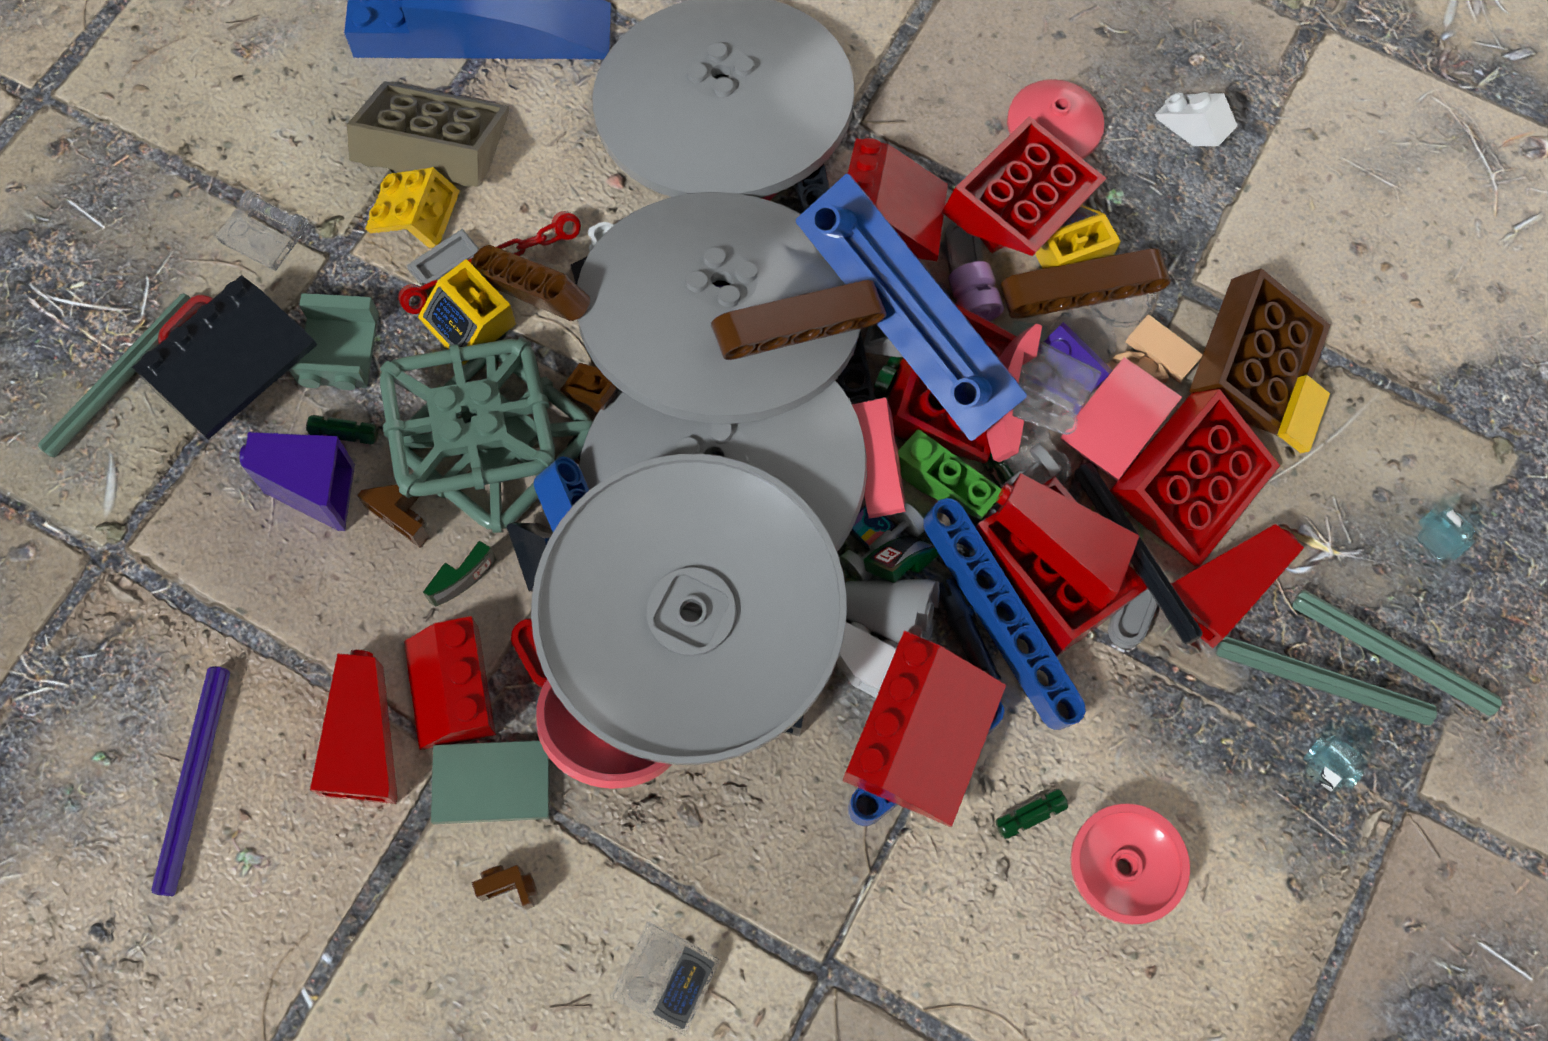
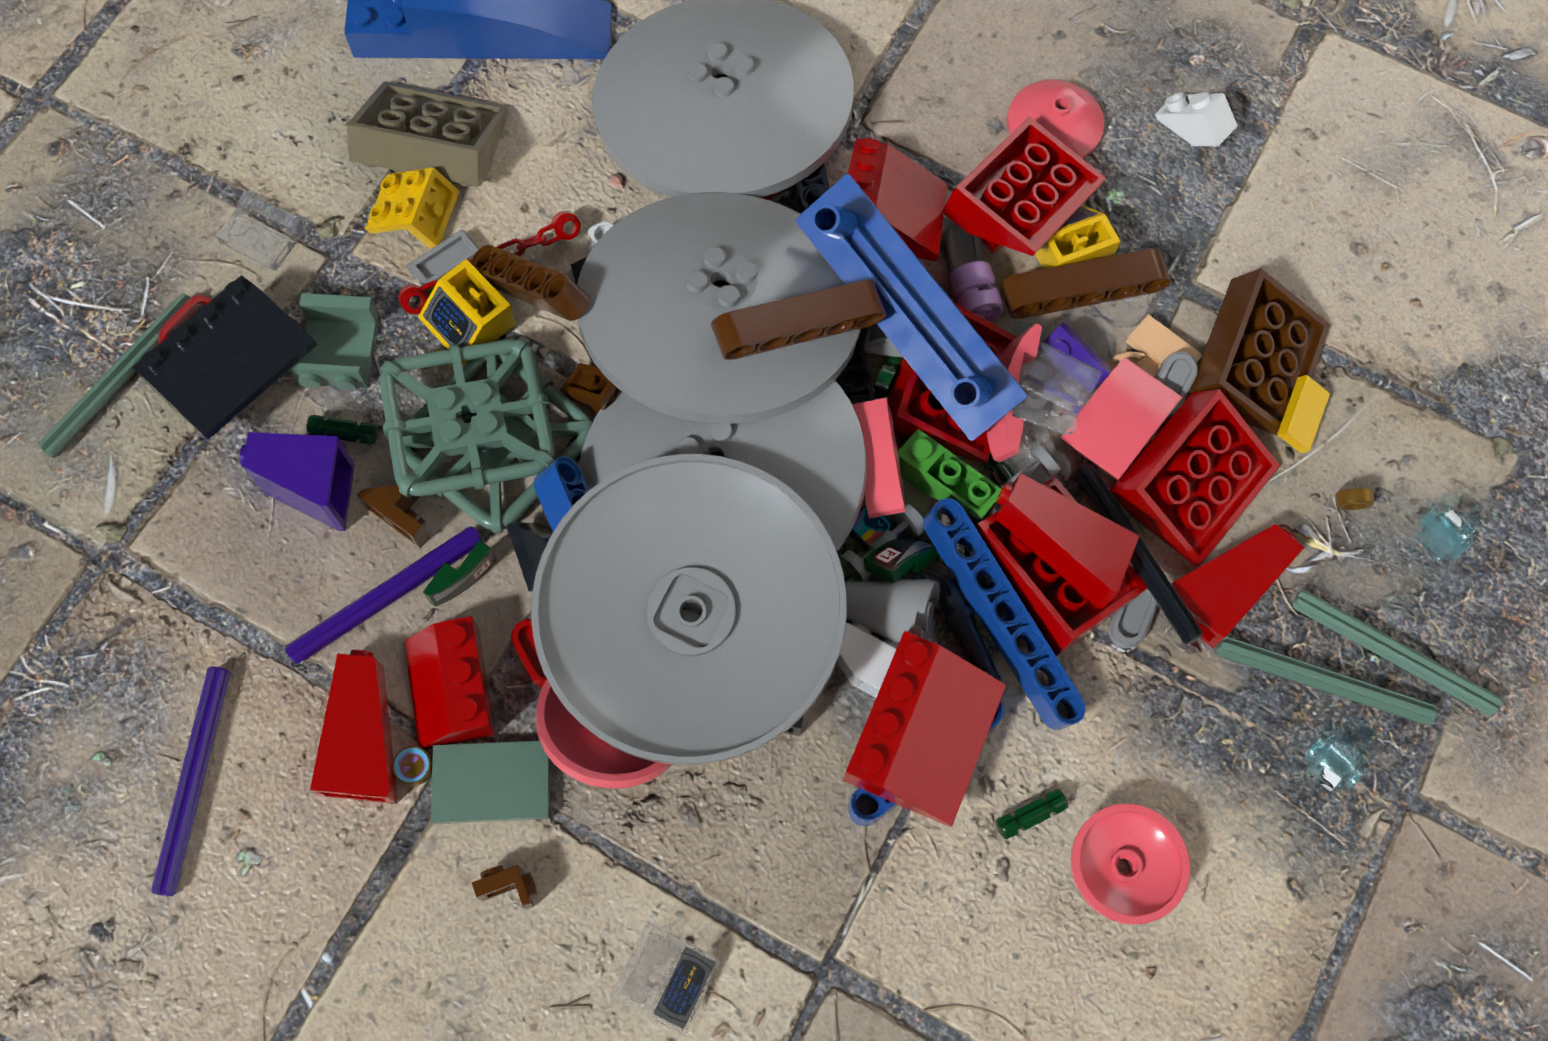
none -> dark purple axle [285,526,482,664]
none -> tile [392,746,433,786]
none -> light grey tile [1154,352,1198,417]
none -> pearl gold tile [1335,488,1374,510]

